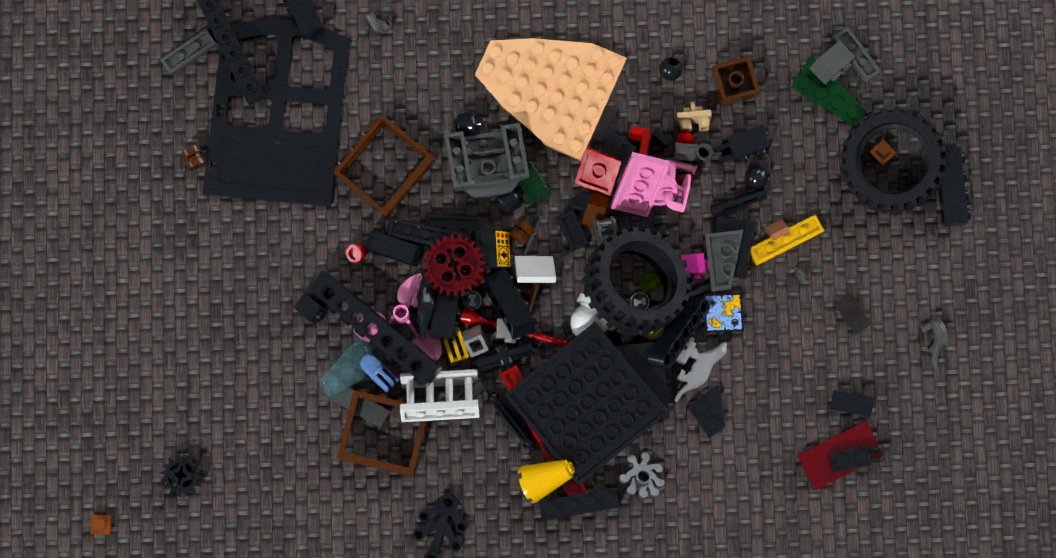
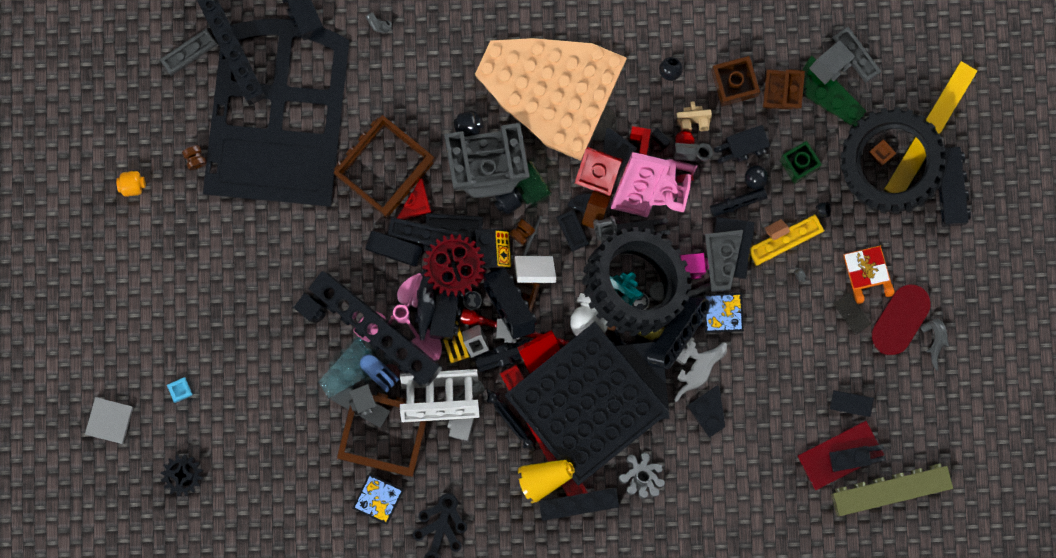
dark orange plate [90,515,112,535] -> none
tile [346,243,366,263] -> none
clear neon green tile [639,272,662,295] -> none
none -> light grey tile [85,397,133,444]
none -> light orange head [116,171,146,197]
none -> medium azure tile [167,377,193,403]
none -> dark grey brick [349,384,376,416]
none -> tile [352,473,404,525]
none -> red tile [397,179,431,220]
none -> light grey brick [448,418,474,442]
none -> red tile [517,330,561,373]
none -> teal hips [610,272,644,306]
none -> reddish brown slope [763,69,805,109]
none -> dark green head [779,141,822,185]
none -> black hinge [815,202,831,218]
none -> olive brick [831,463,953,517]
none -> flag [843,245,894,304]
none -> dark red tile [871,284,931,355]
none -> yellow tile [884,61,977,193]

